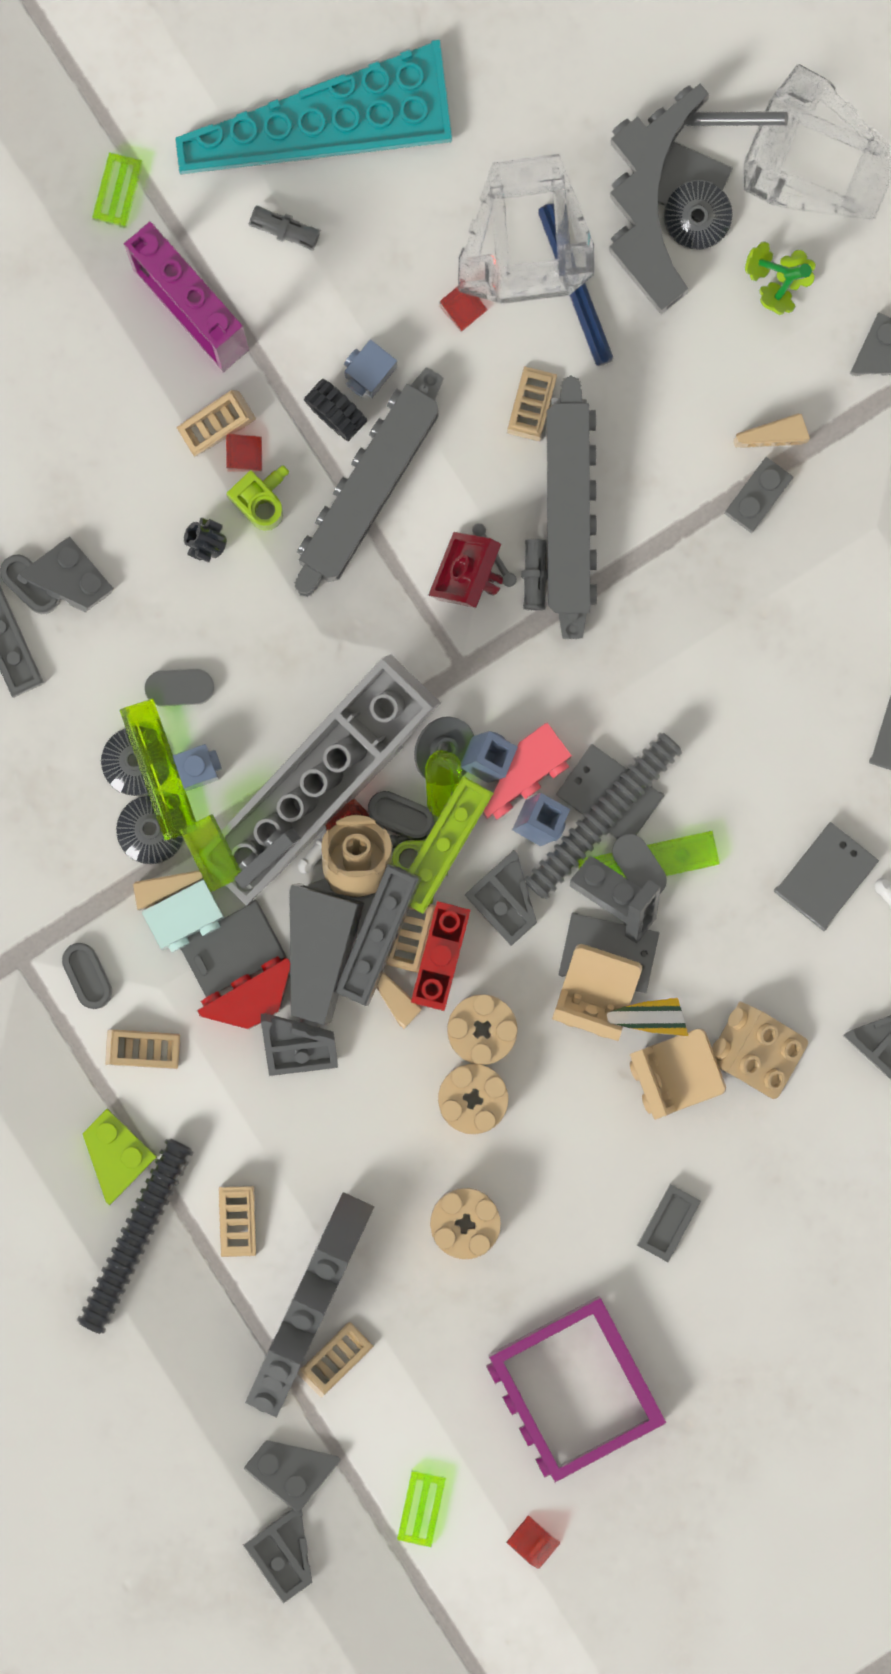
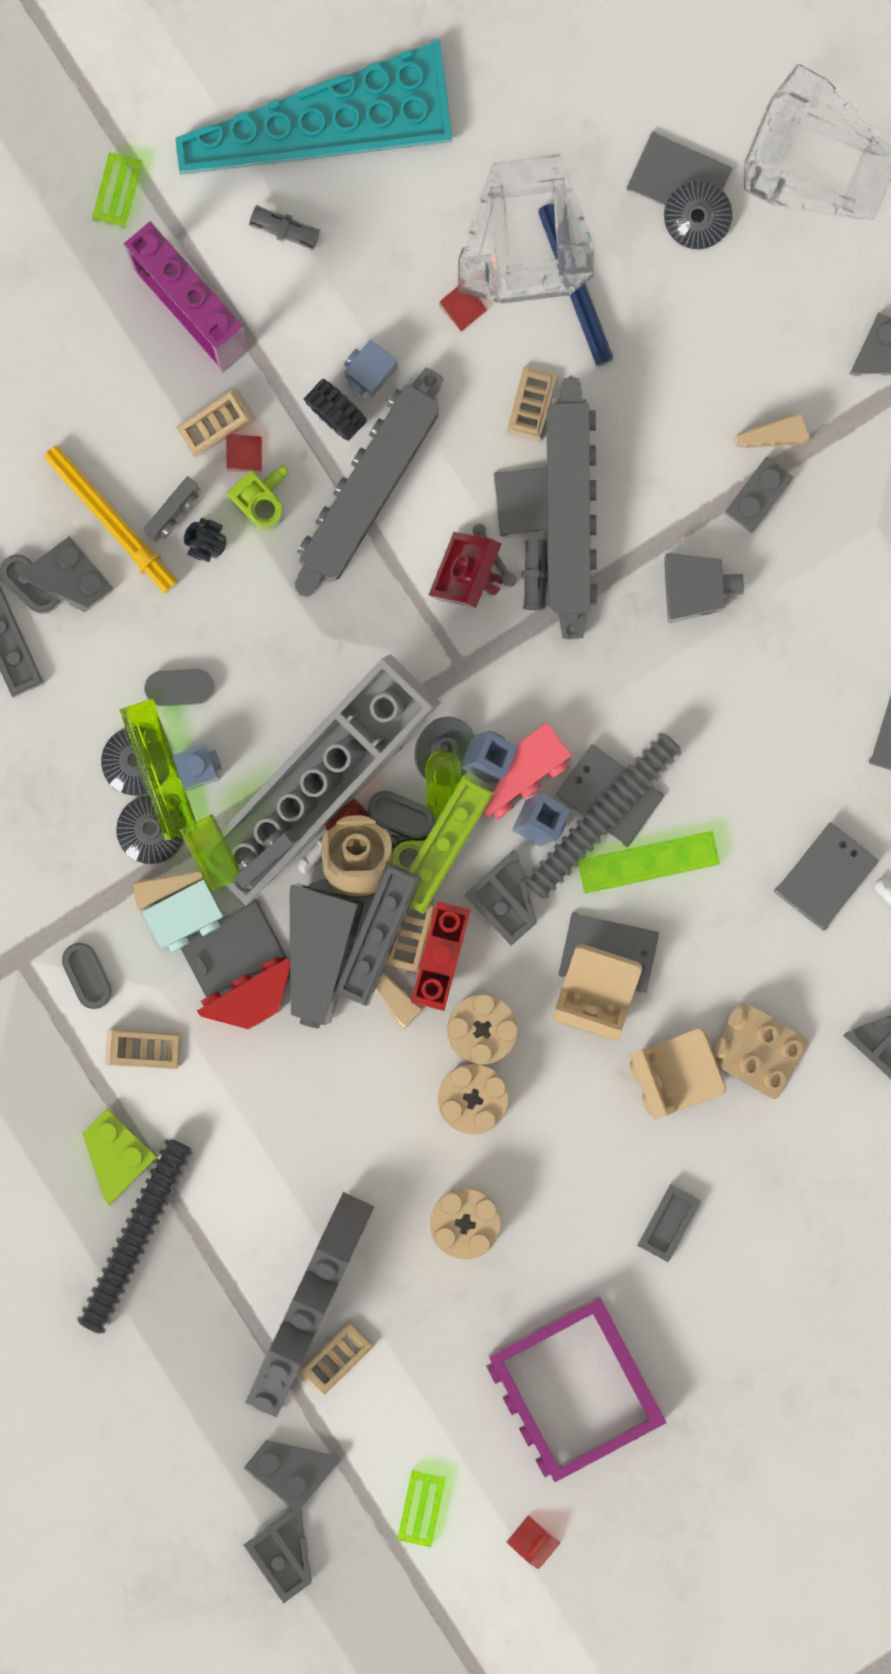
tan slope [219,1186,256,1257] -> none
dark grey wing [260,1013,338,1076] -> none
dark grey bracket [570,855,661,943] -> none
sticker [607,998,689,1037] -> none
dark grey arch [609,83,709,315] -> none
dark grey tile [612,834,667,894] -> none
dark grey bar [686,111,789,126] -> none
lime plant [745,241,816,315] -> none
none -> yellow axle [44,445,179,594]
none -> dark grey plate [143,476,200,542]
none -> dark grey container [494,467,547,536]
none -> dark grey torso [664,553,744,623]

